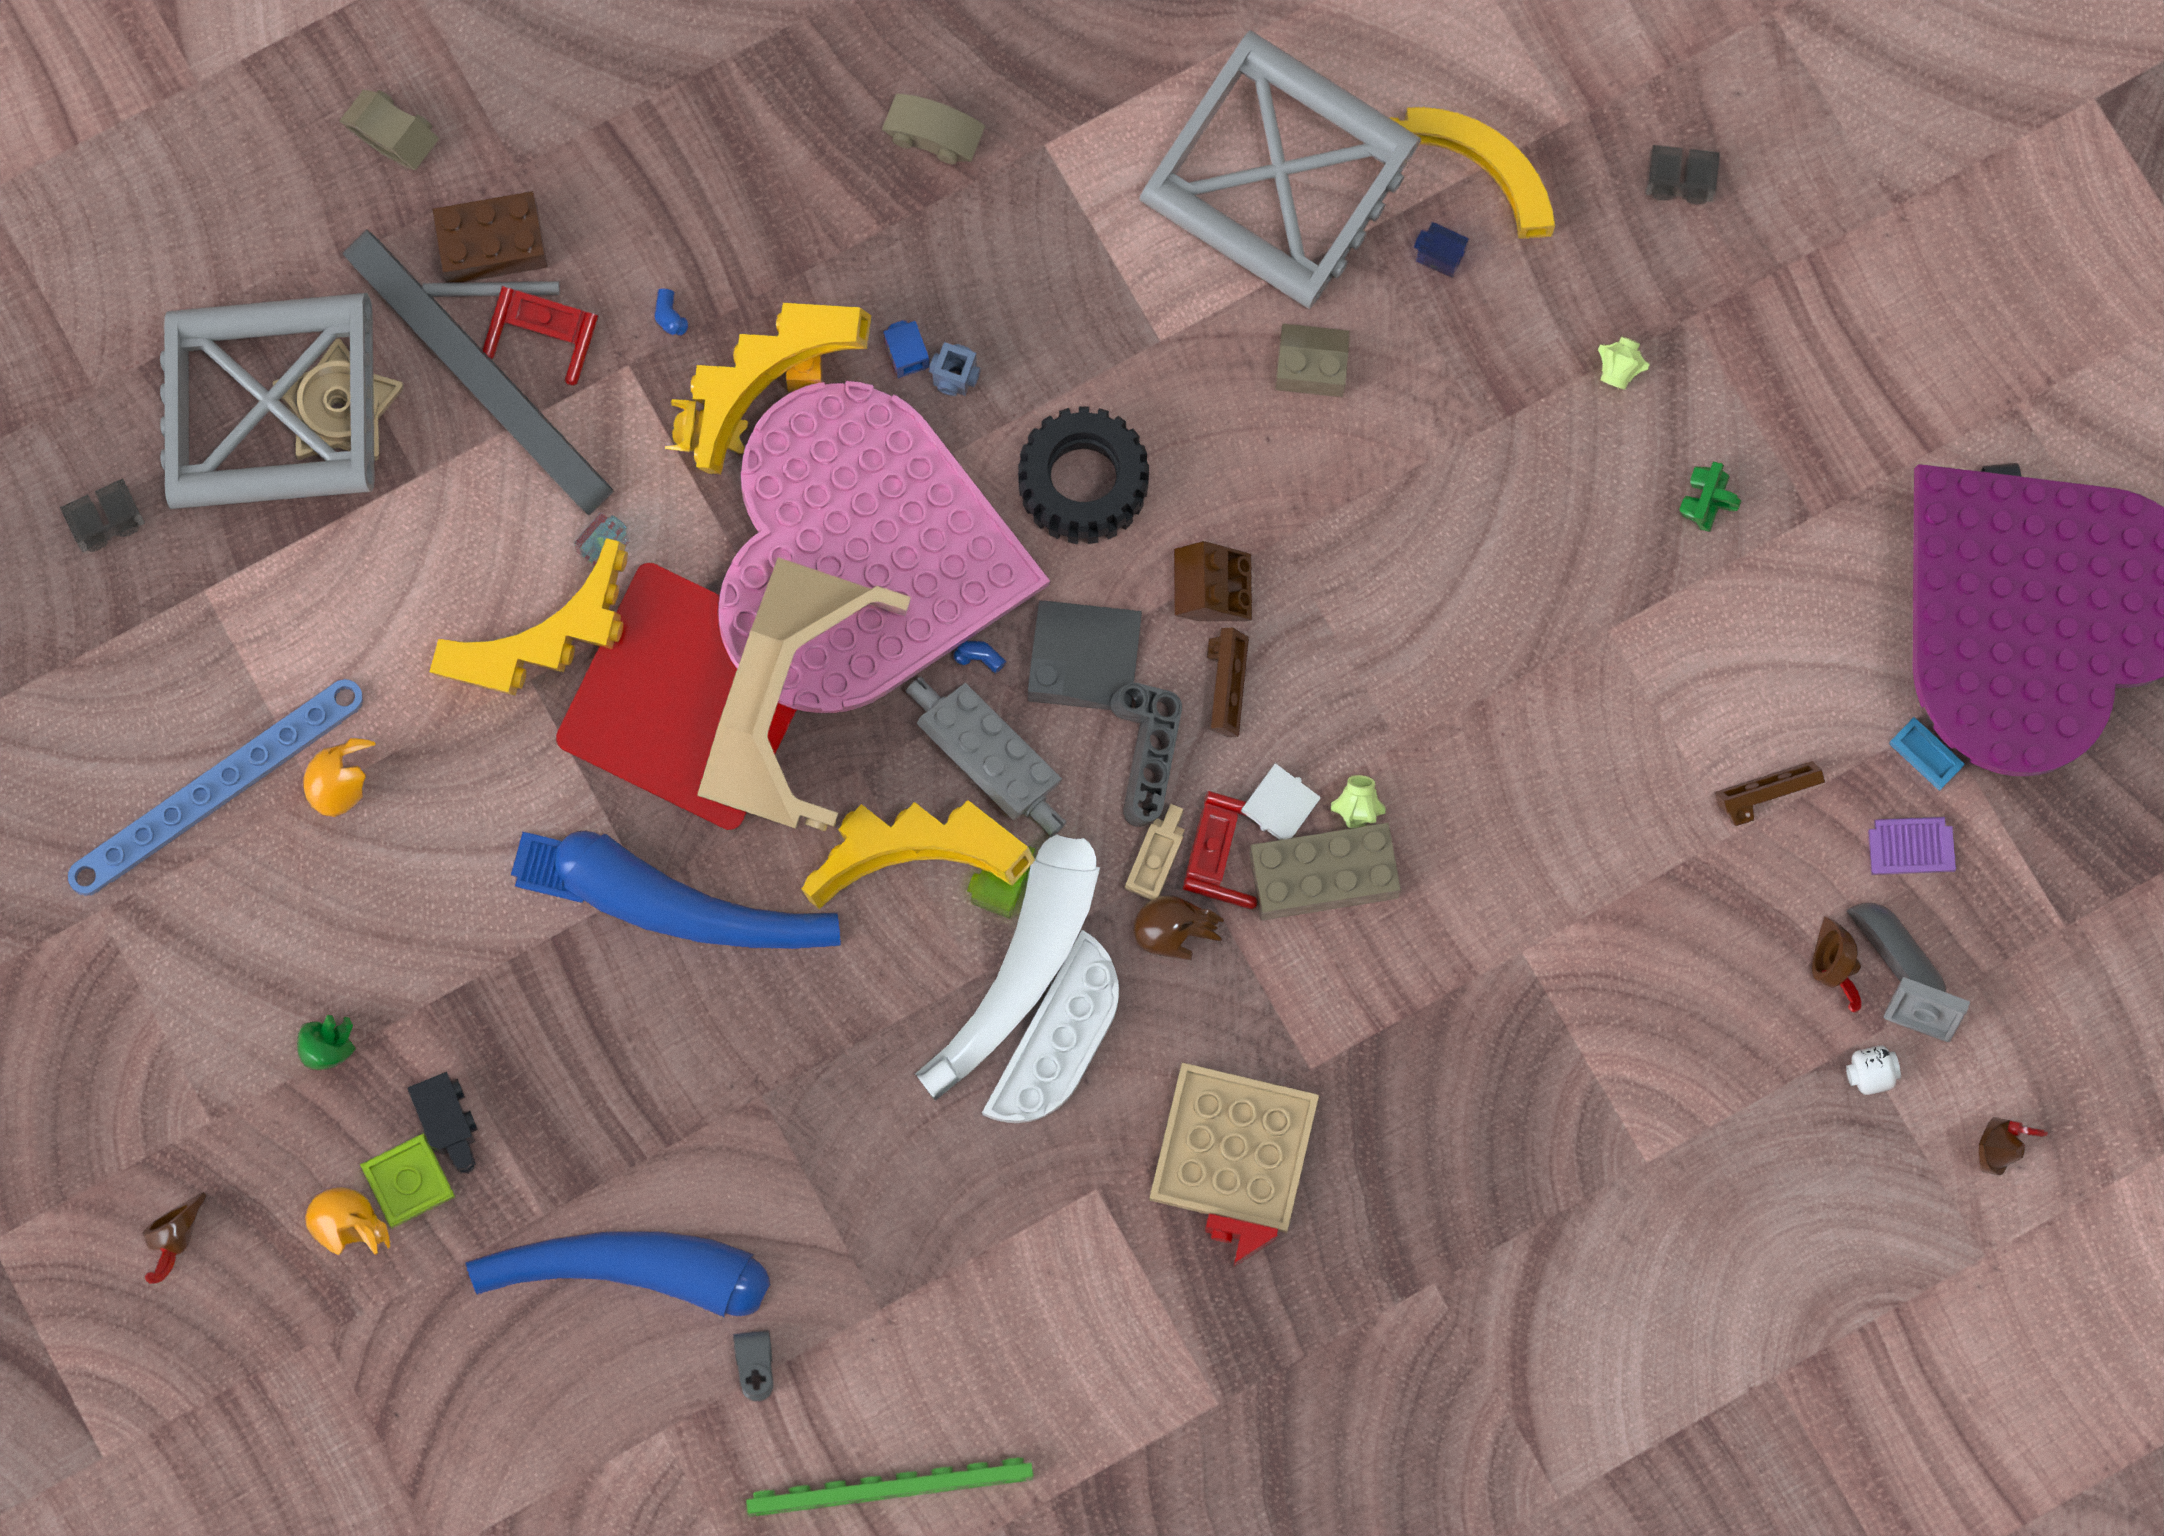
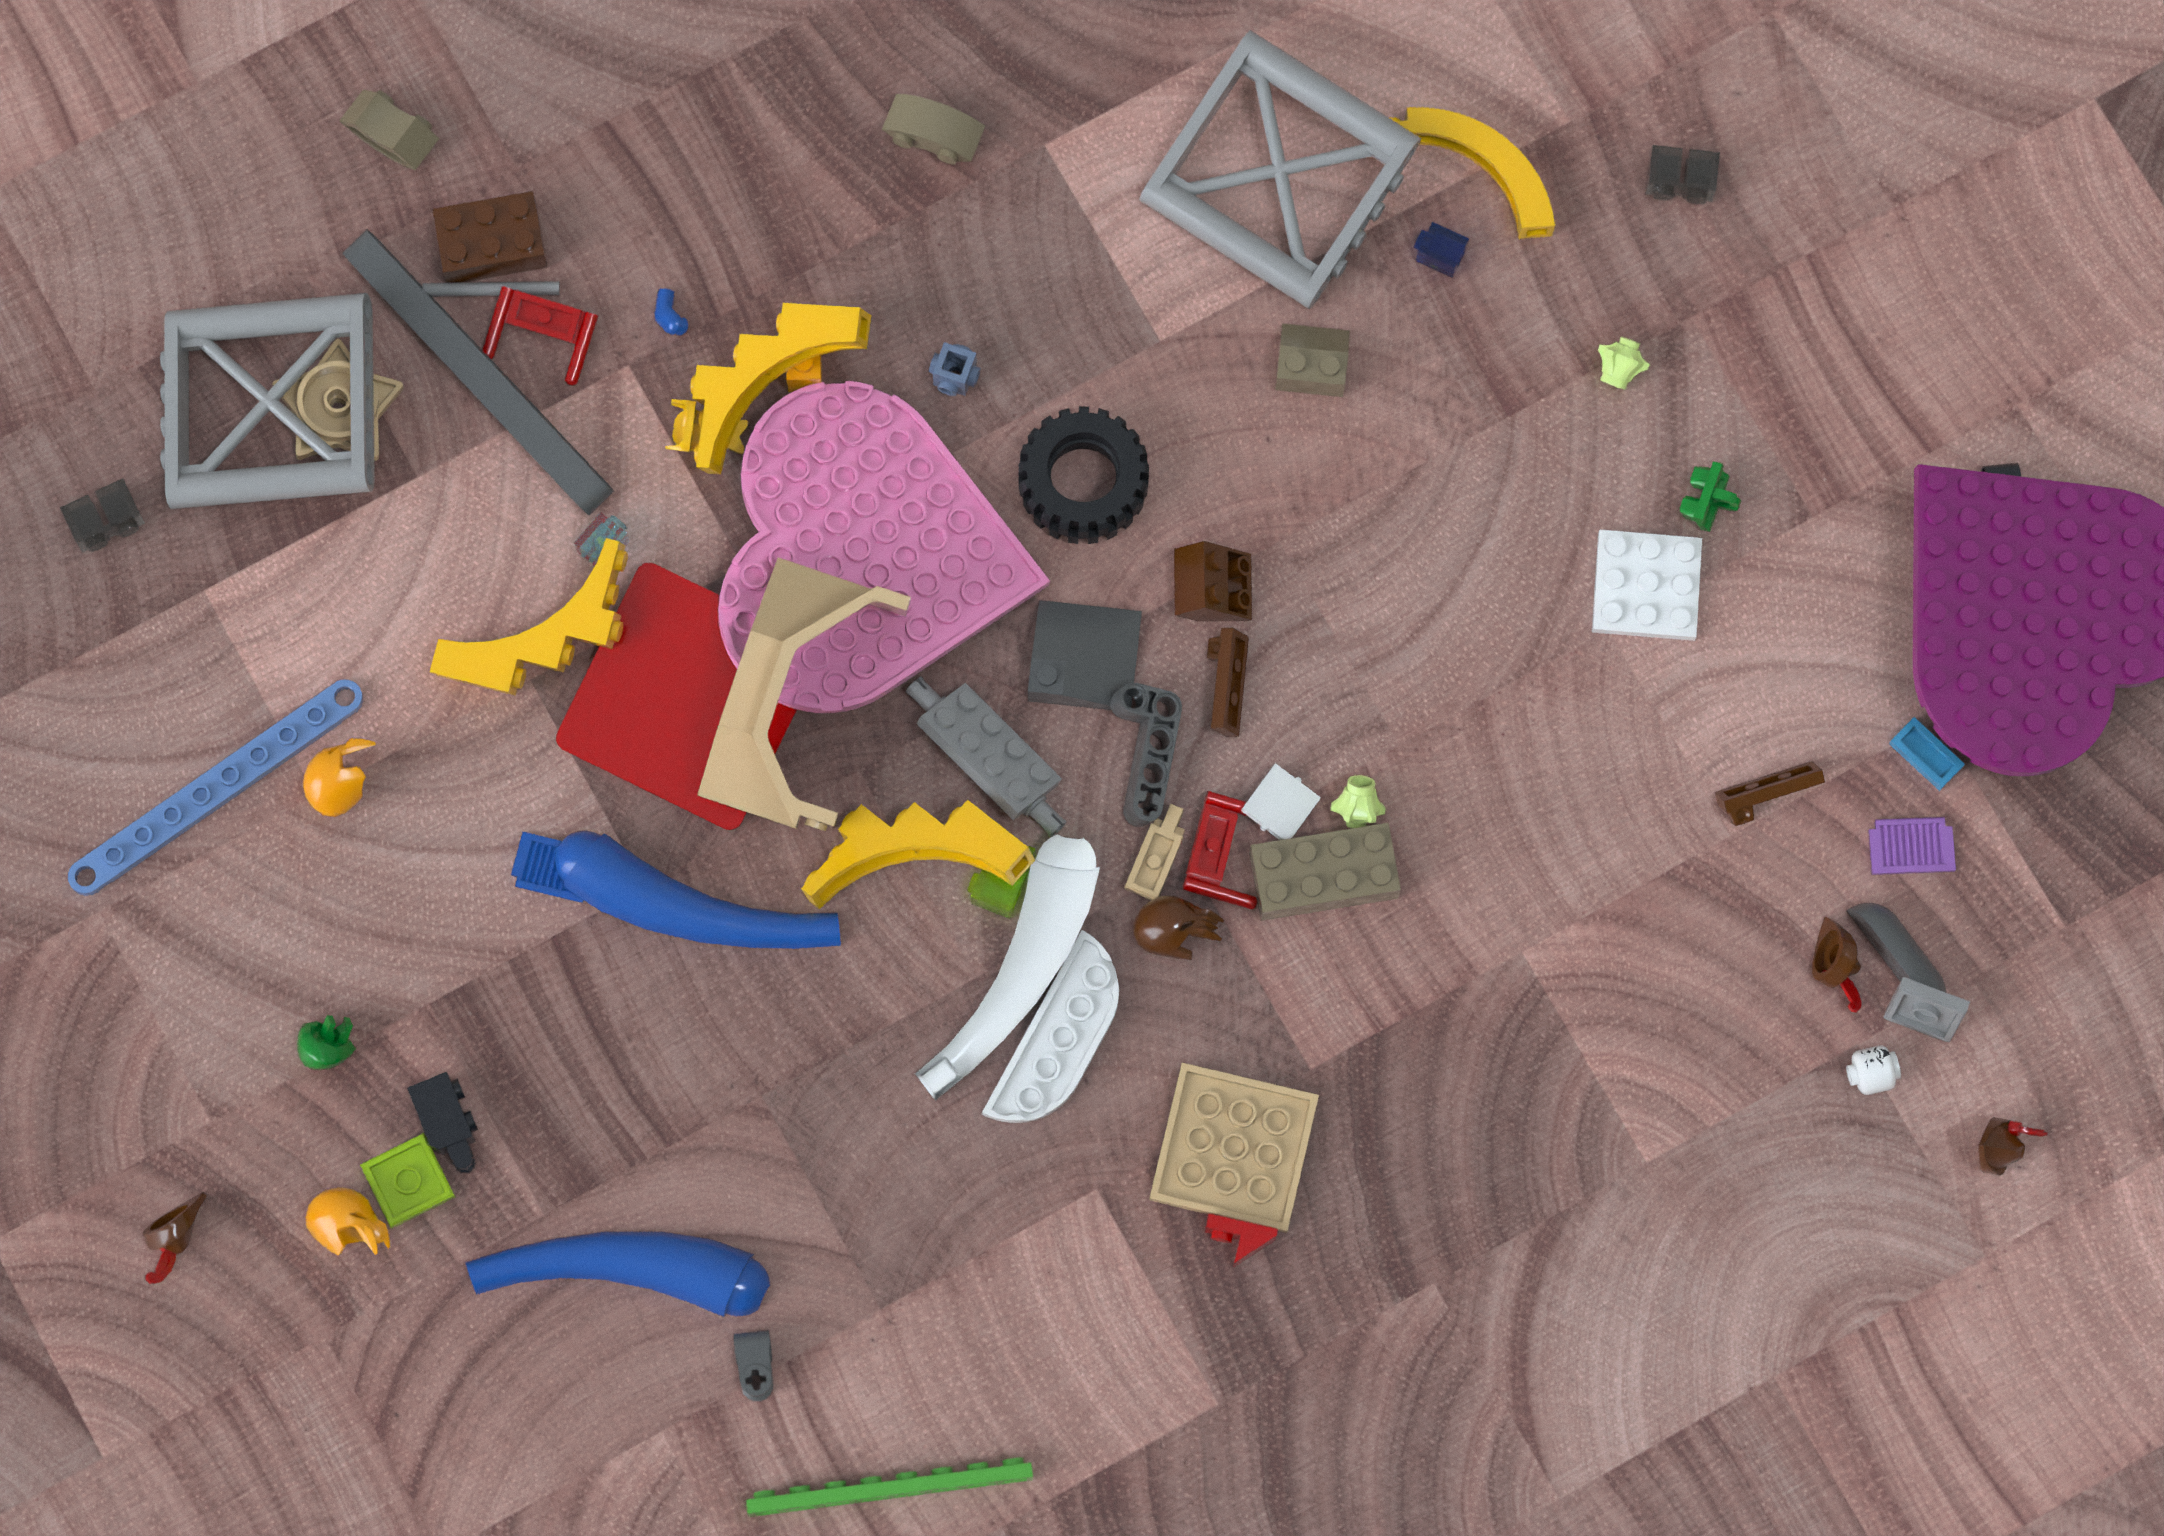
blue brick [883,321,930,379] -> none
blue arm [953,641,1007,674] -> none
none -> white plate [1592,530,1702,641]

